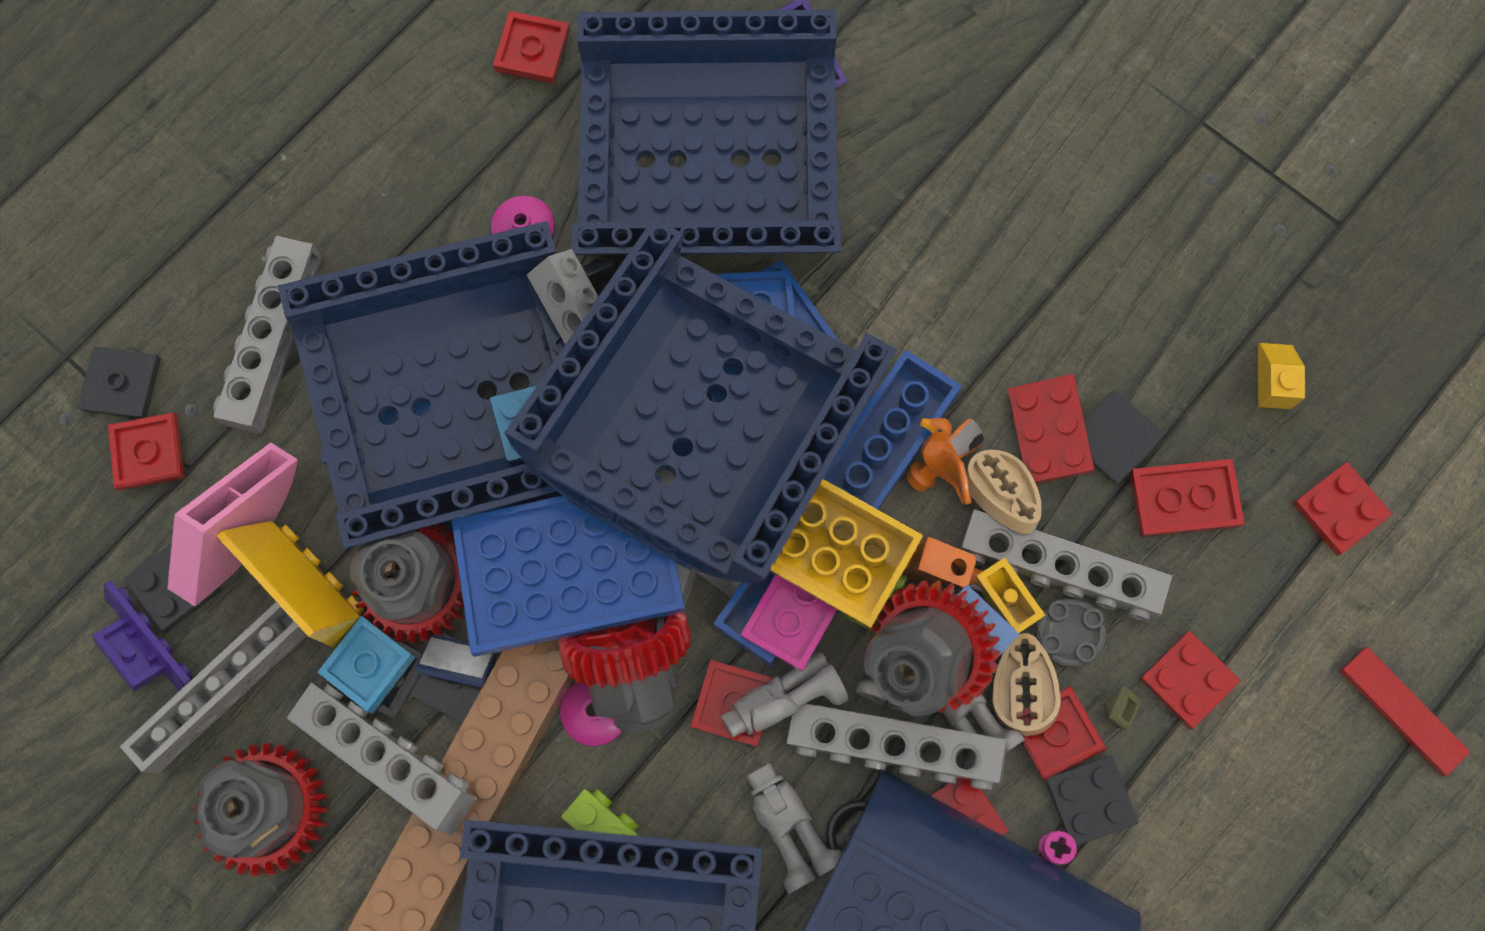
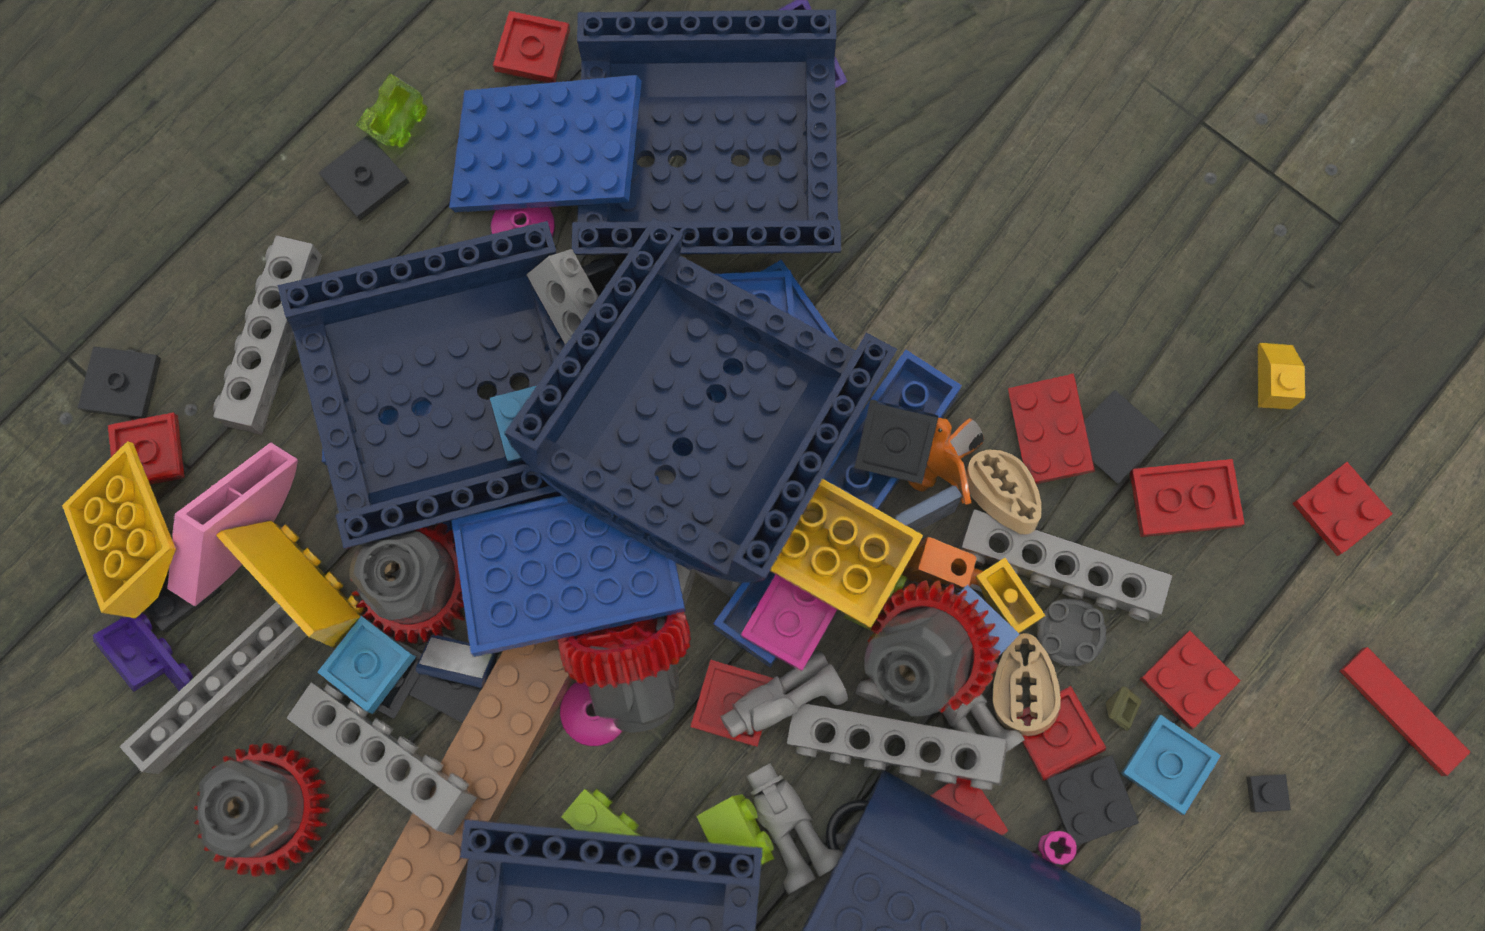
none -> yellow slope [62,441,176,618]
none -> black plate [319,134,409,221]
none -> clear neon green cylinder [355,73,428,148]
none -> blue plate [449,75,642,212]
none -> lime brick [697,794,775,866]
none -> black plate [854,399,939,484]
none -> sand blue tile [895,485,962,532]
none -> dark azure plate [1120,715,1221,815]
none -> black plate [1246,774,1291,813]

